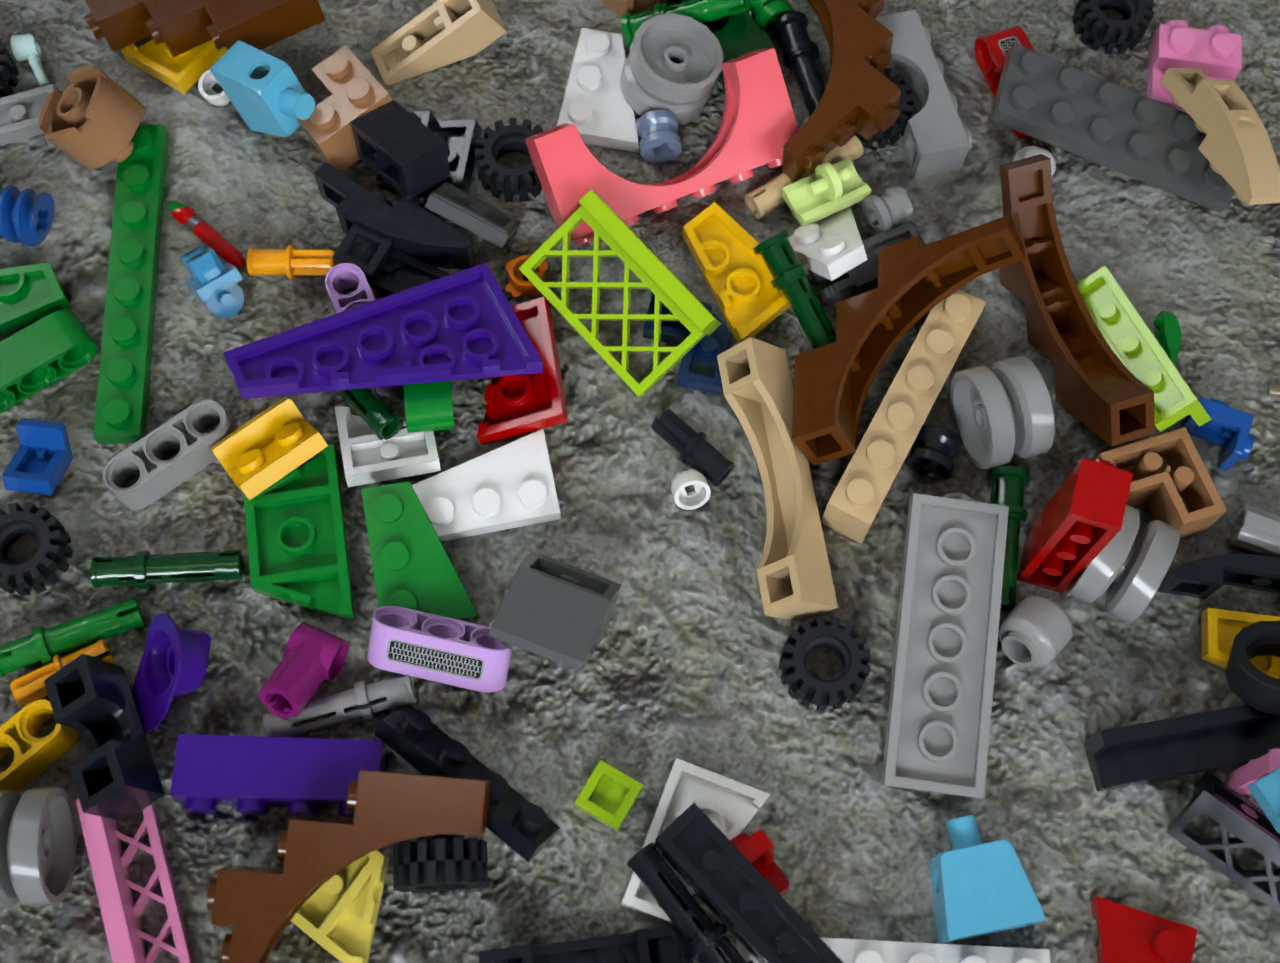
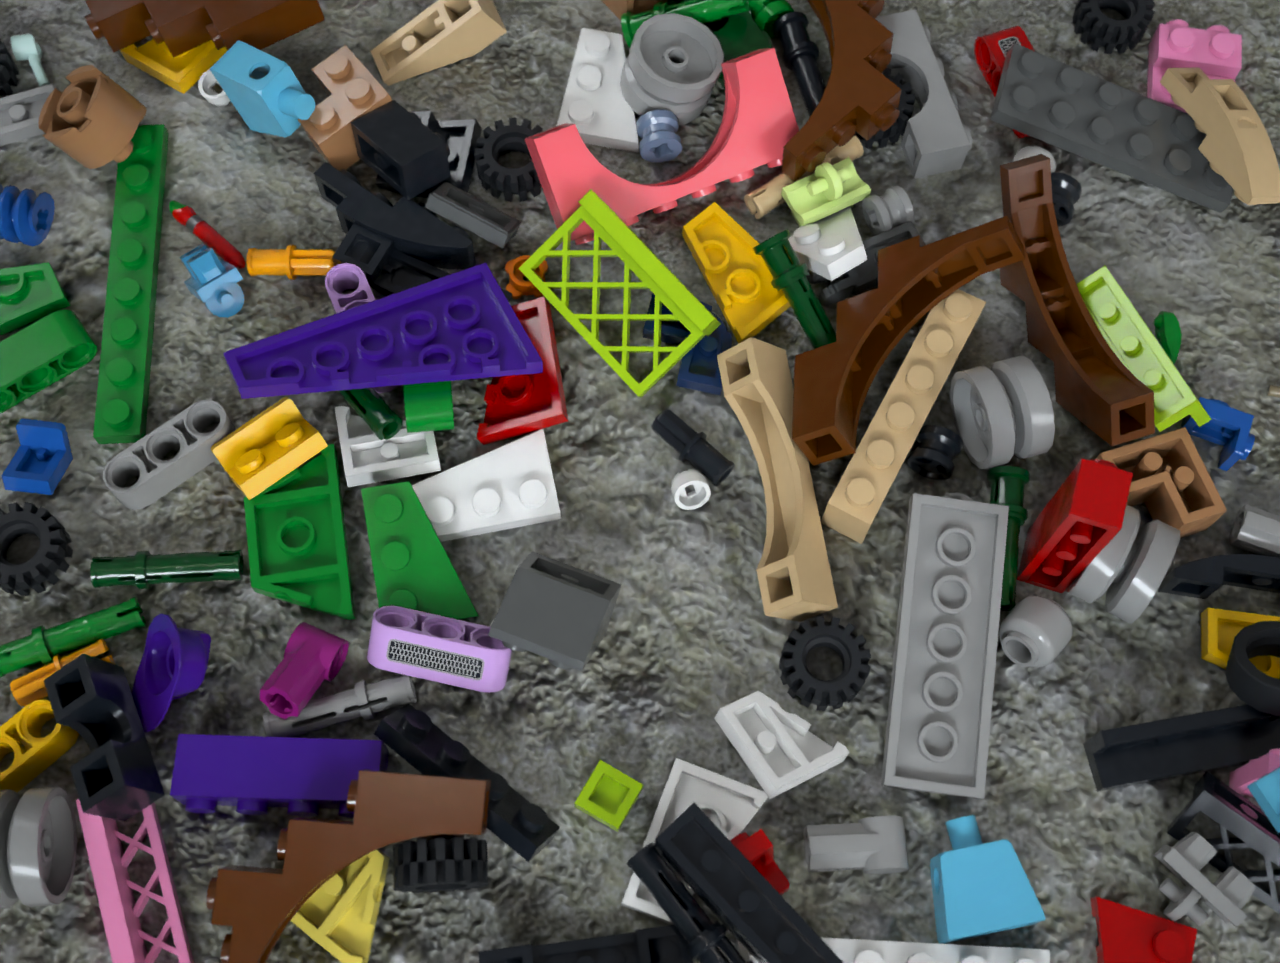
none -> white wing [714,691,850,799]
none -> light grey piece [804,816,909,874]
none -> black wheel [1051,172,1082,227]
none -> light grey hips [1153,832,1256,927]

